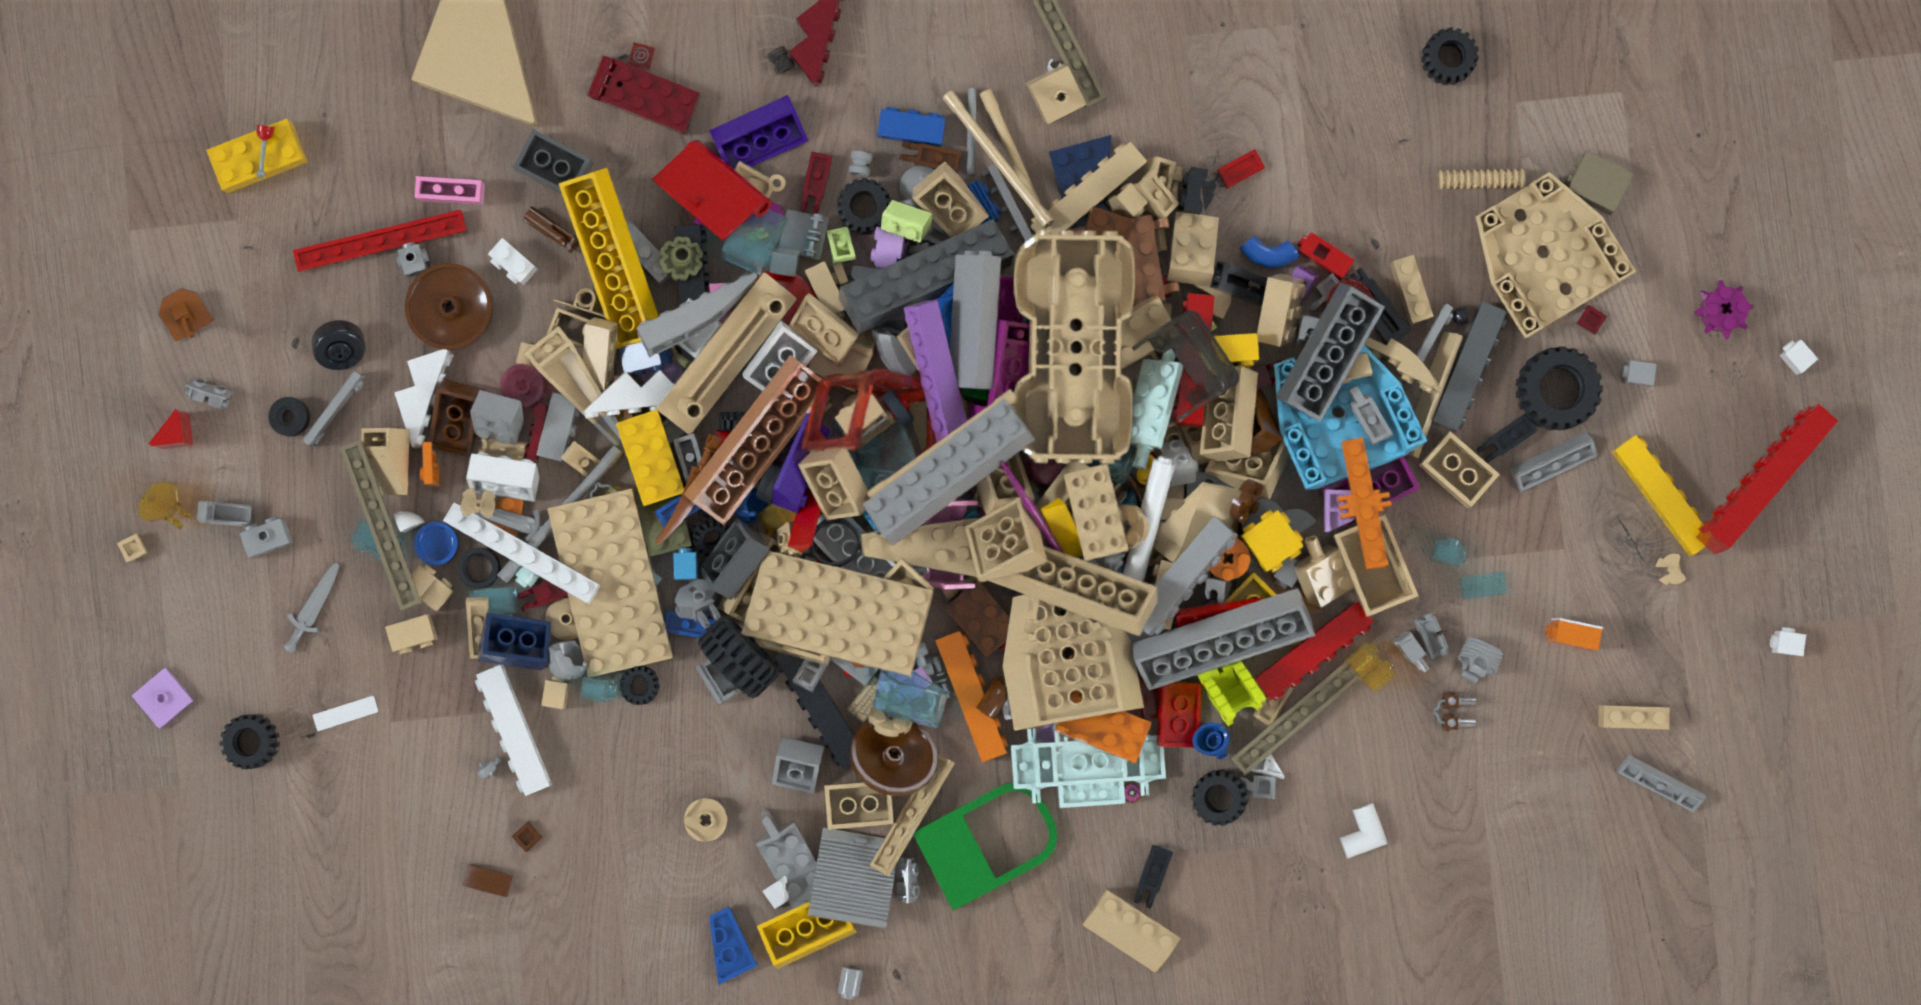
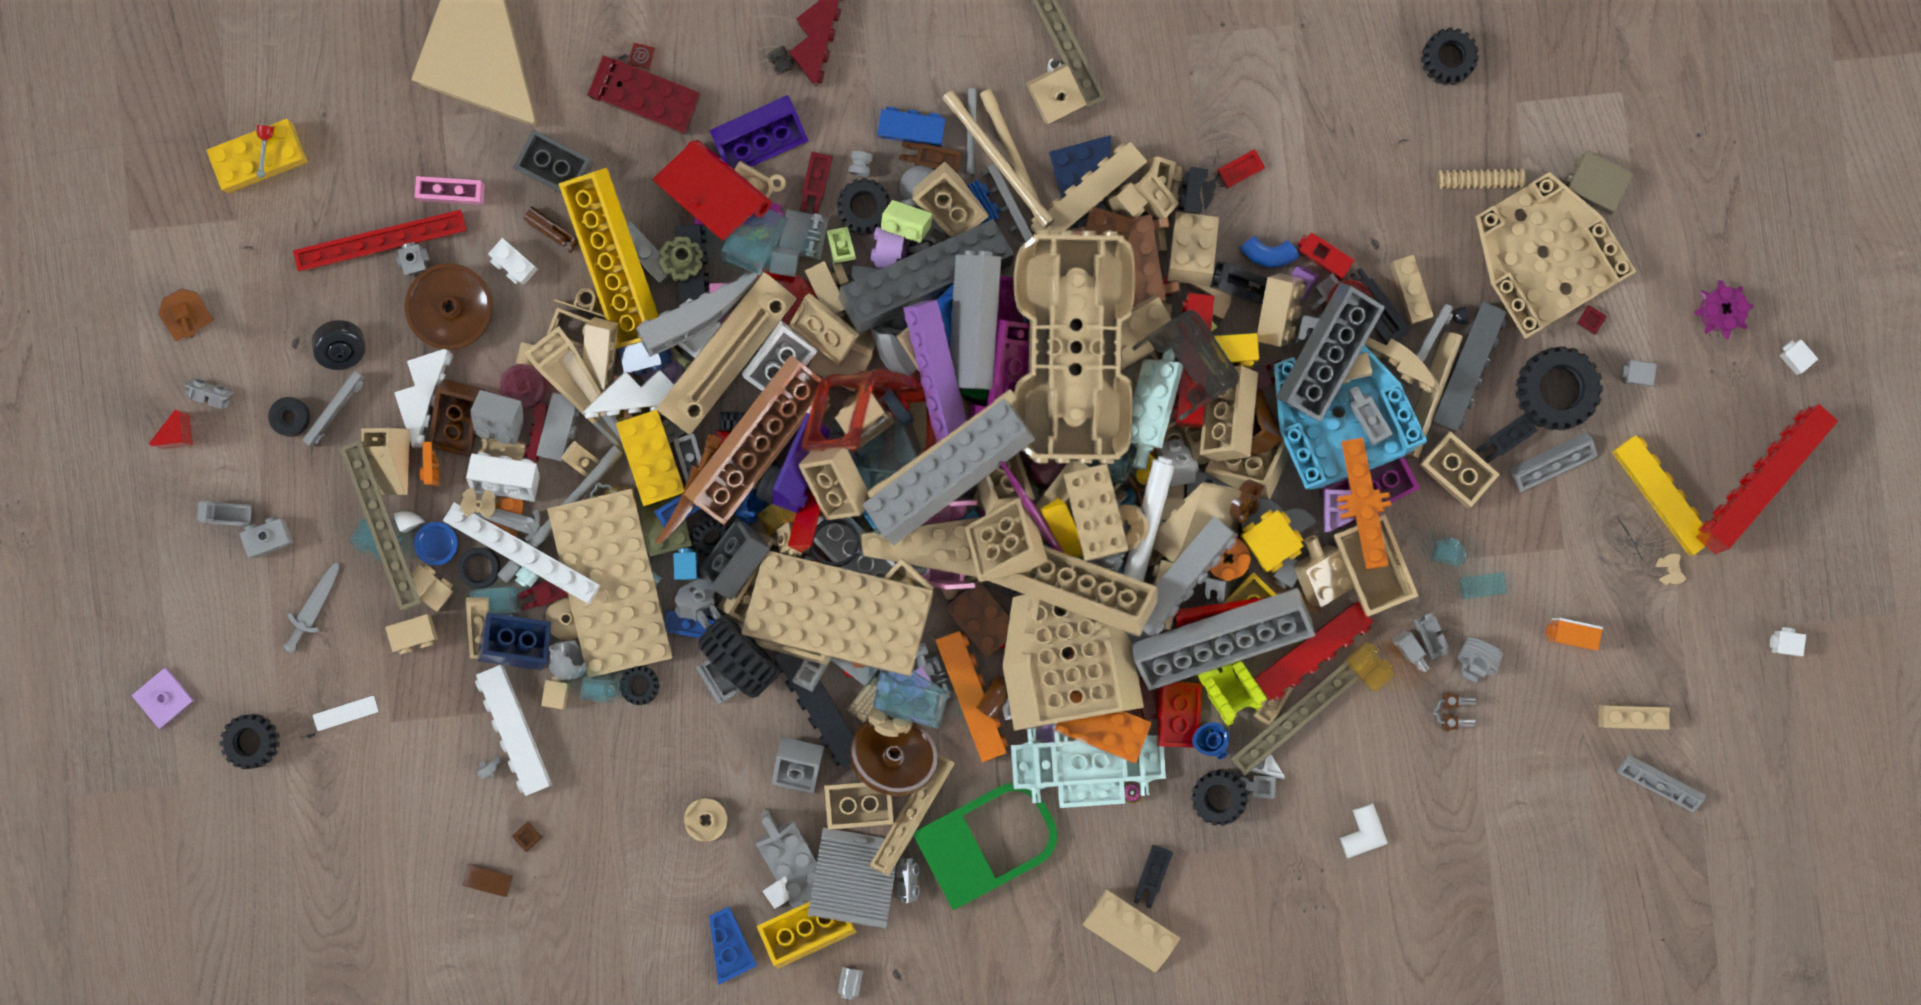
tan plate [117,533,148,563] -> none
clear yellow hinge [138,481,191,529] -> none

